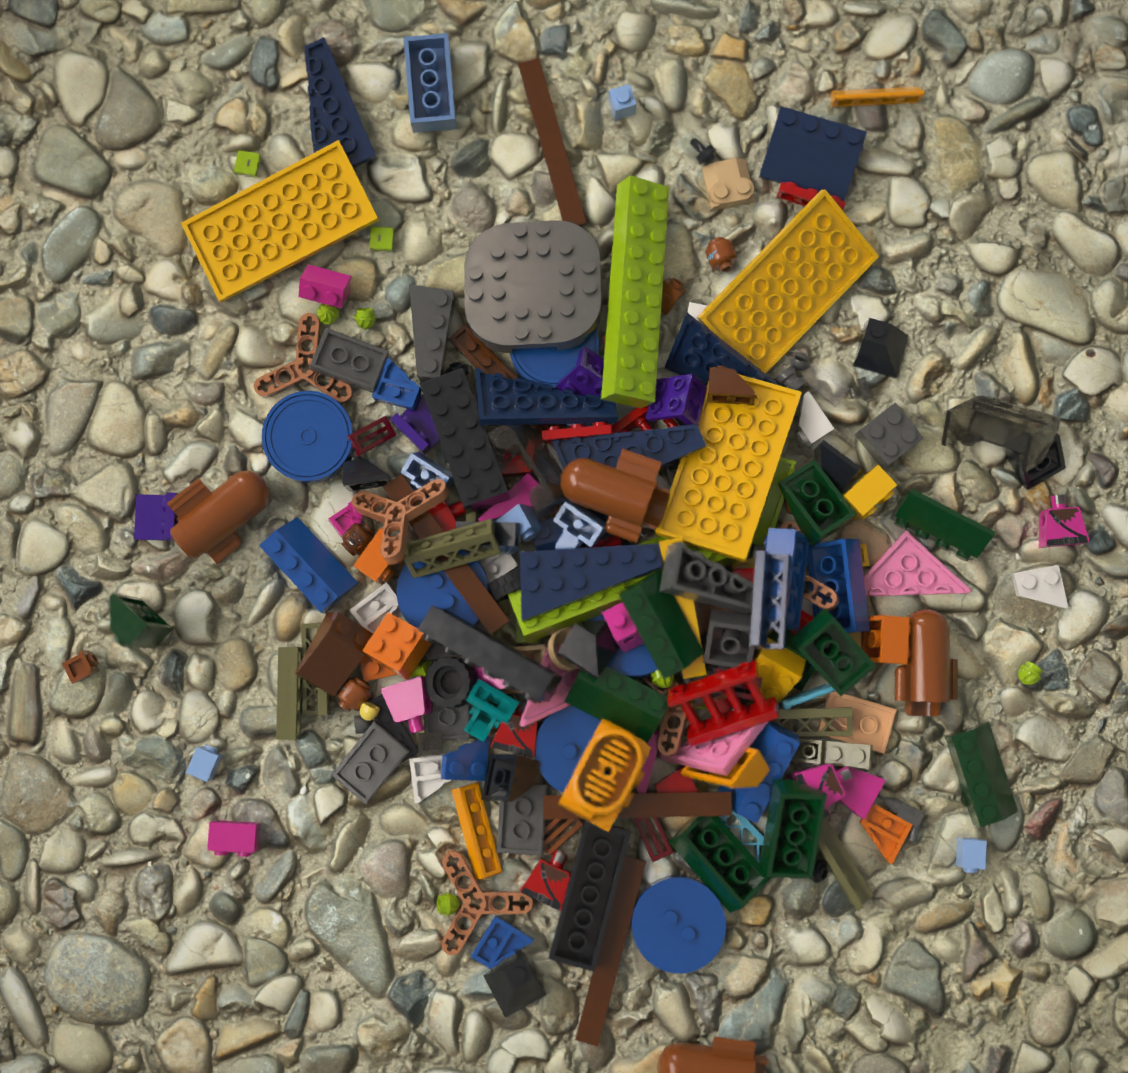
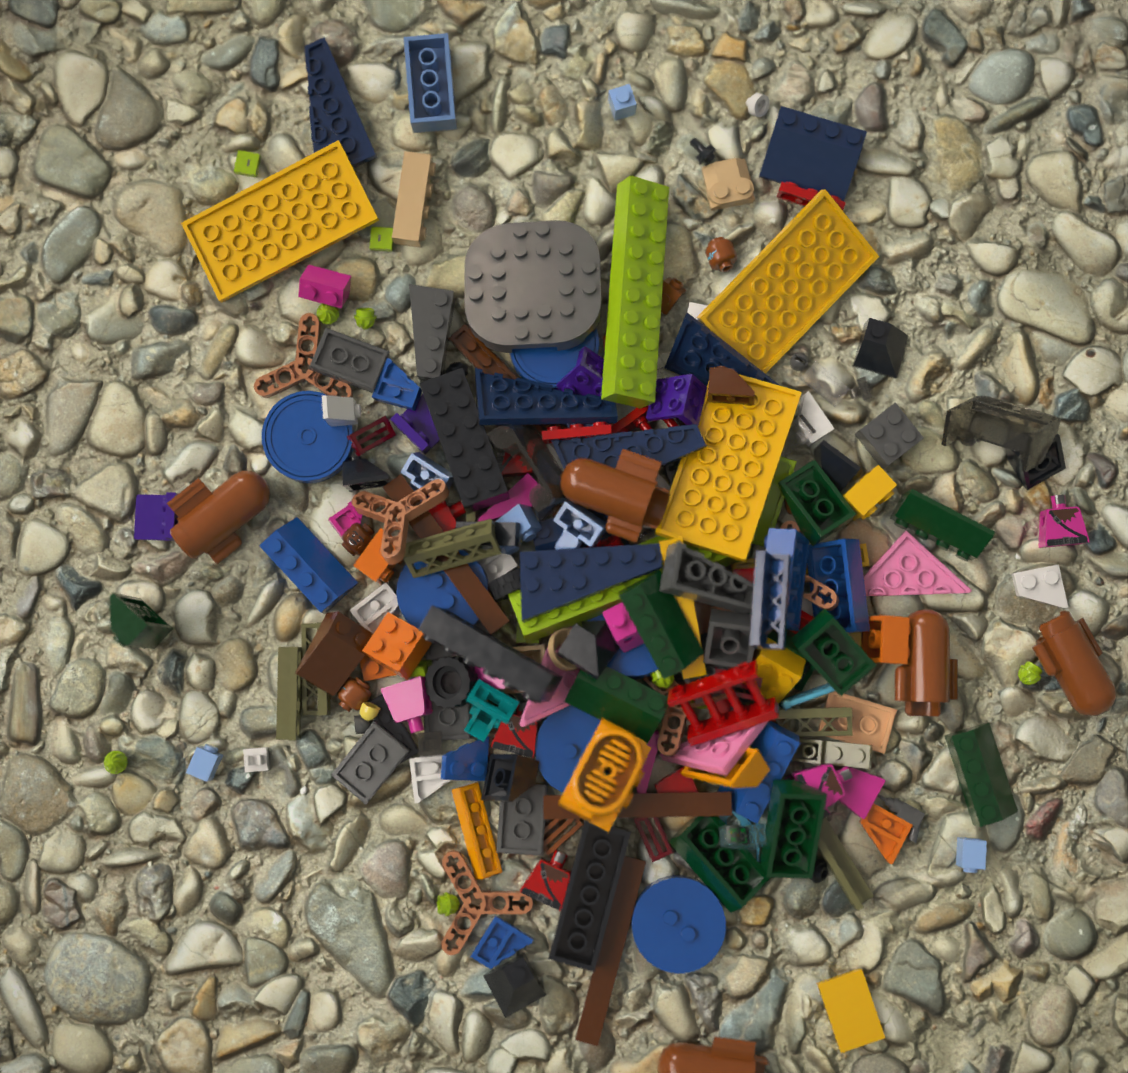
dark orange bracket [62,650,99,684] -> none
dark pink brick [207,820,261,857] -> none
reddish brown tile [518,58,587,227] -> none
dark grey wheel [774,365,806,391] -> none
light orange slope [831,87,925,107] -> none
none -> lime plate [104,751,128,774]
none -> white tile [243,747,270,772]
none -> white slope [322,395,361,427]
none -> tan brick [392,151,436,248]
none -> clear light blue leg [719,824,767,850]
none -> white tile [746,93,770,117]
none -> clear tile [781,414,816,457]
none -> yellow tile [817,968,885,1053]
none -> dark orange piece [1032,611,1117,716]

